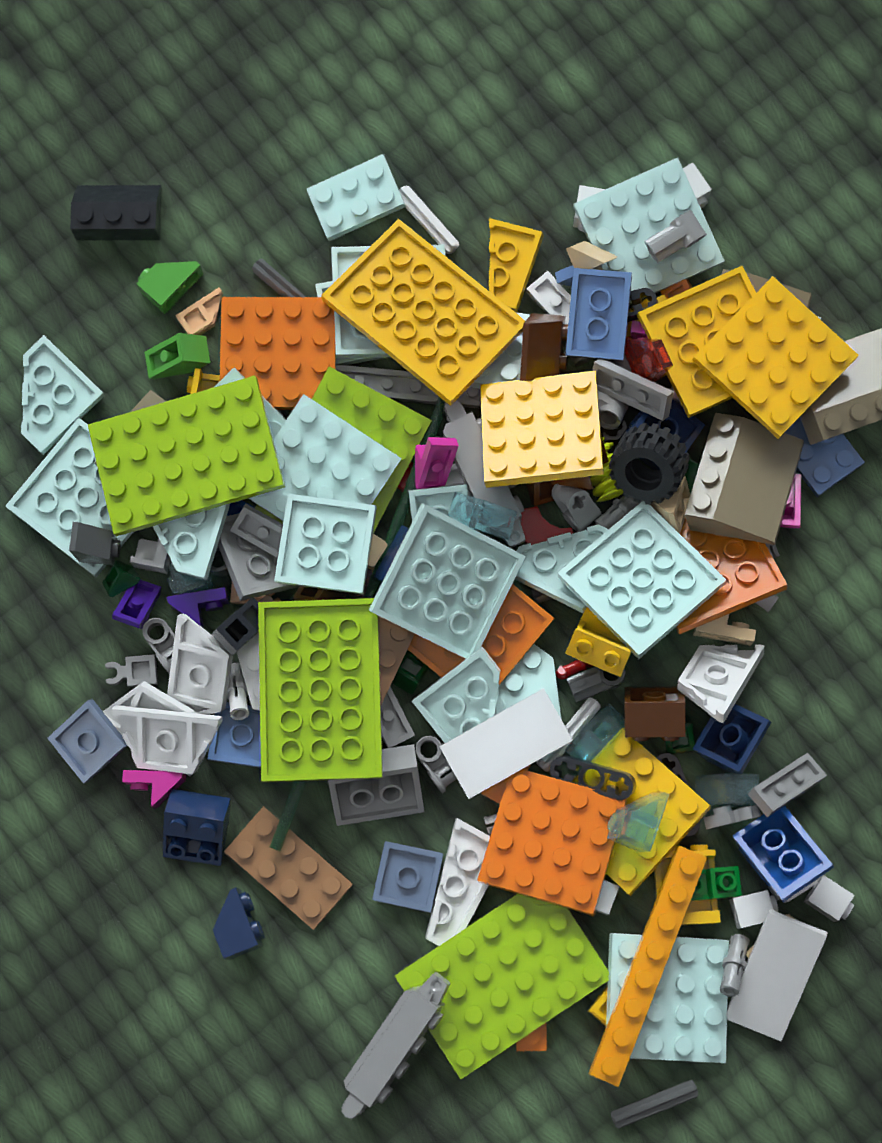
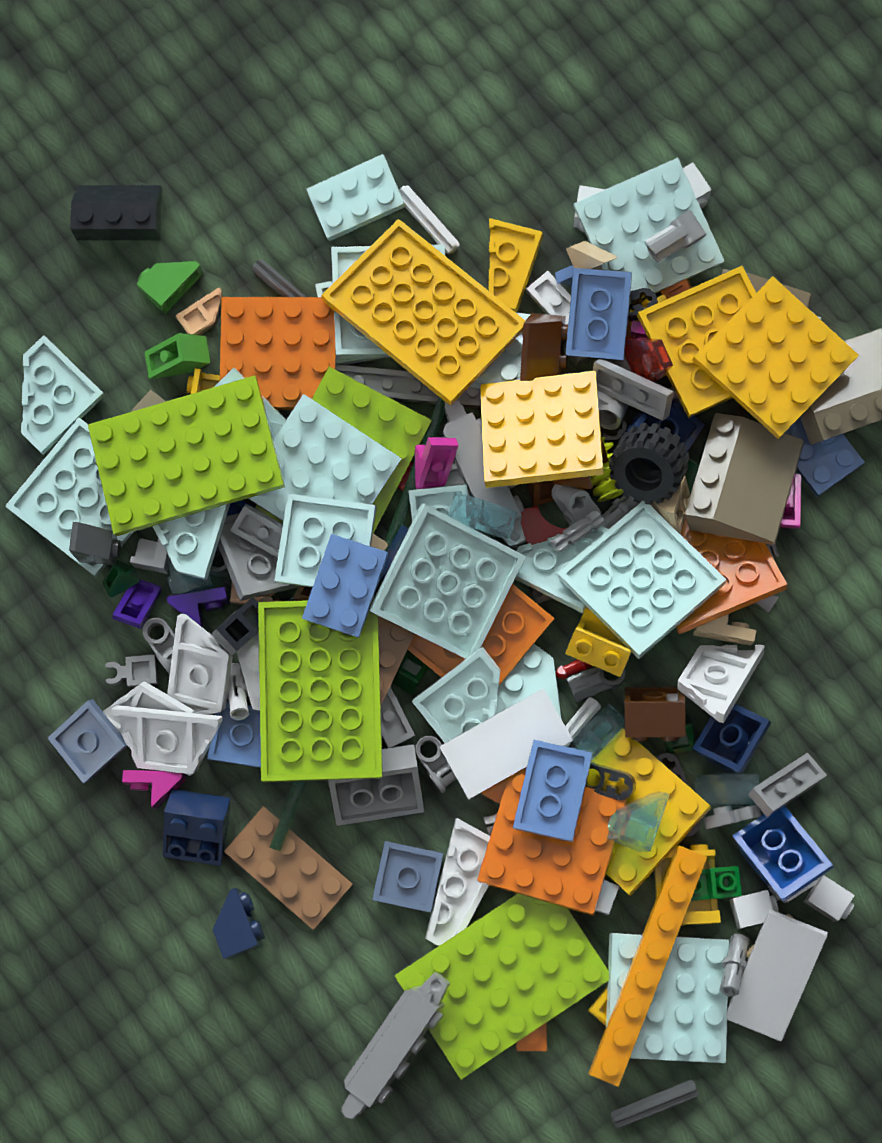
none -> medium blue plate [302,534,389,638]
none -> medium blue plate [513,740,593,843]
none -> light grey axle [550,511,604,553]

